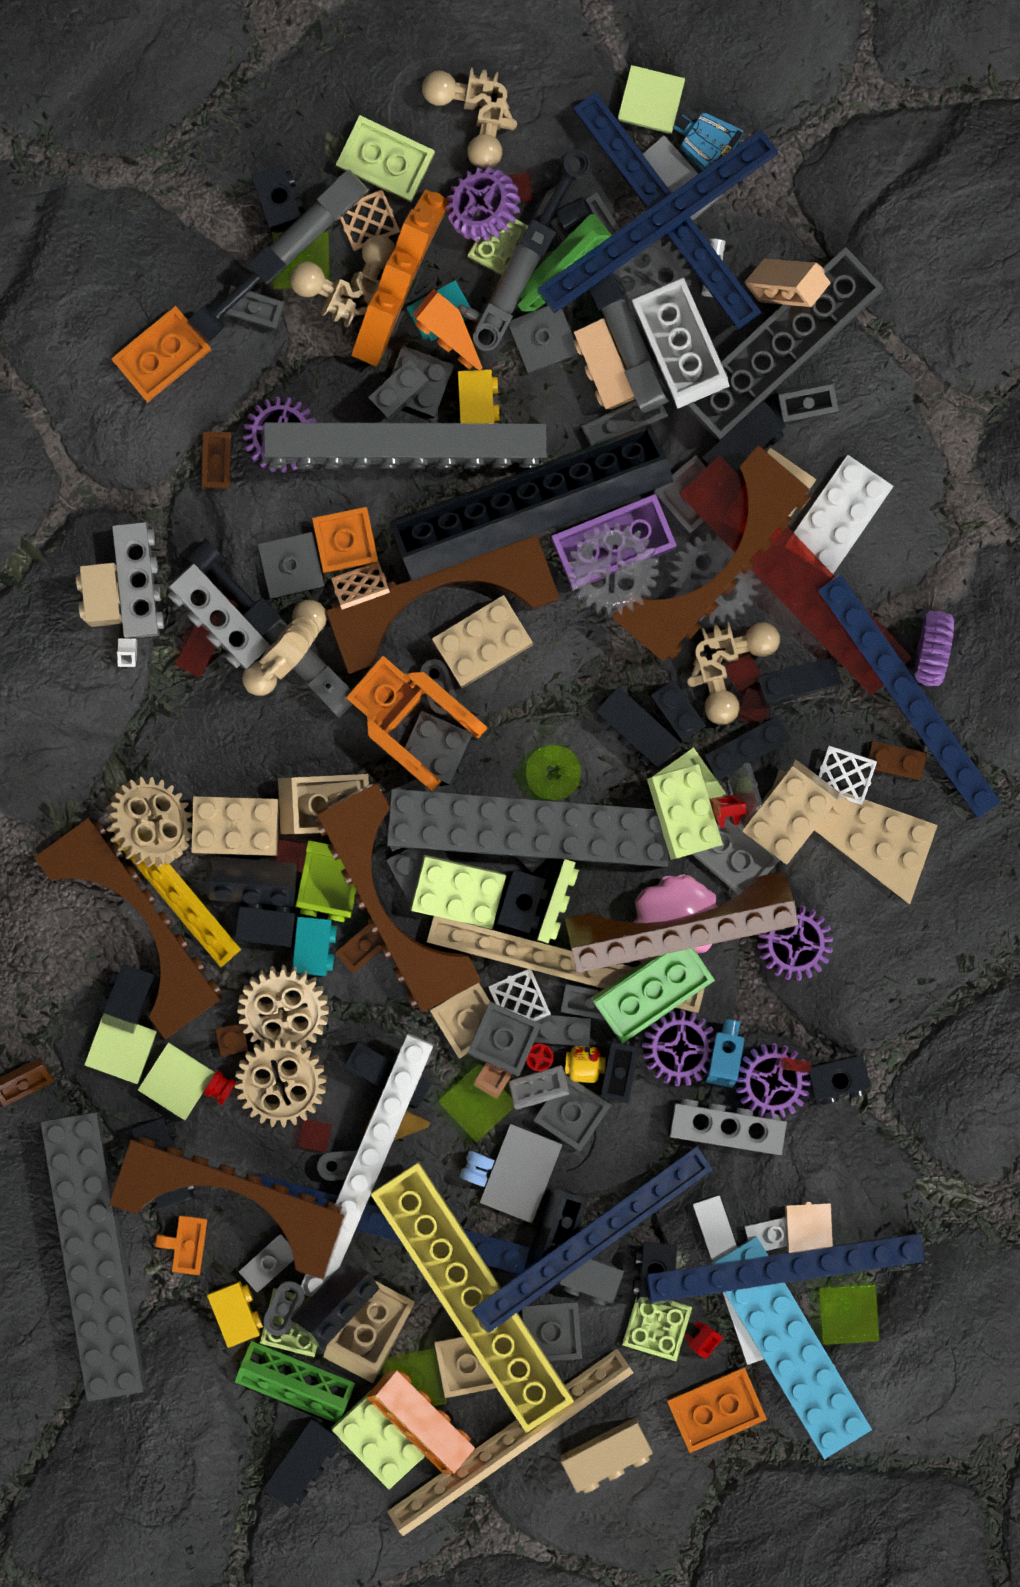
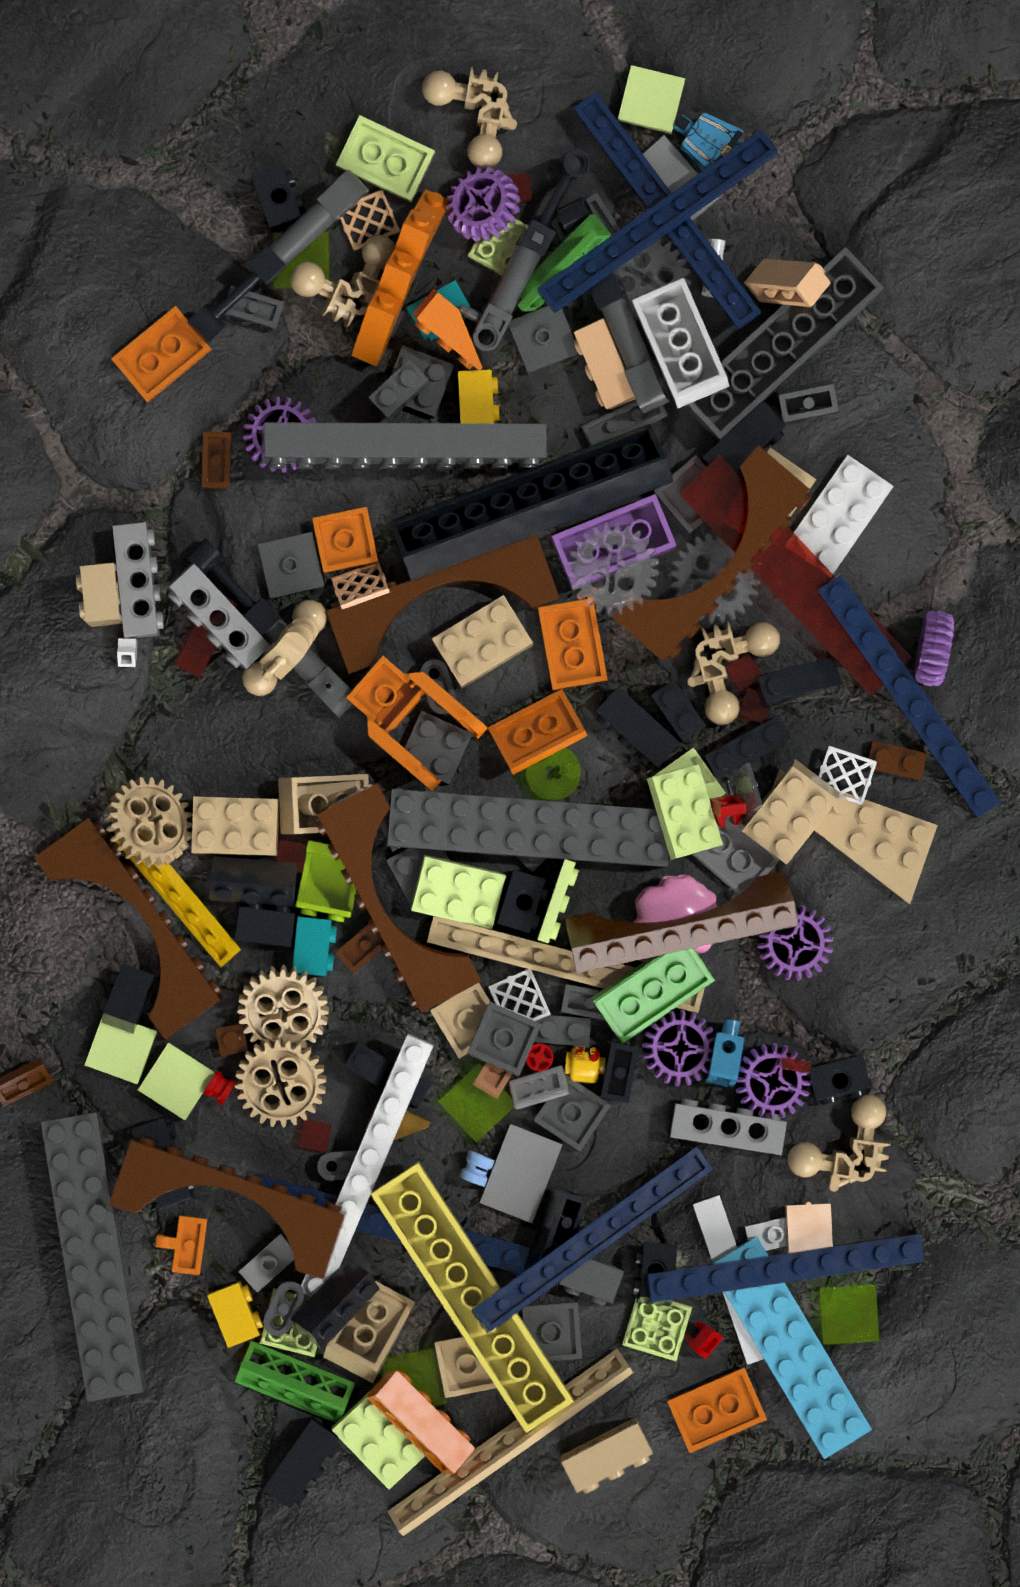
none -> orange plate [488,689,587,775]
none -> orange plate [538,598,608,691]
none -> tan piece [787,1094,891,1192]

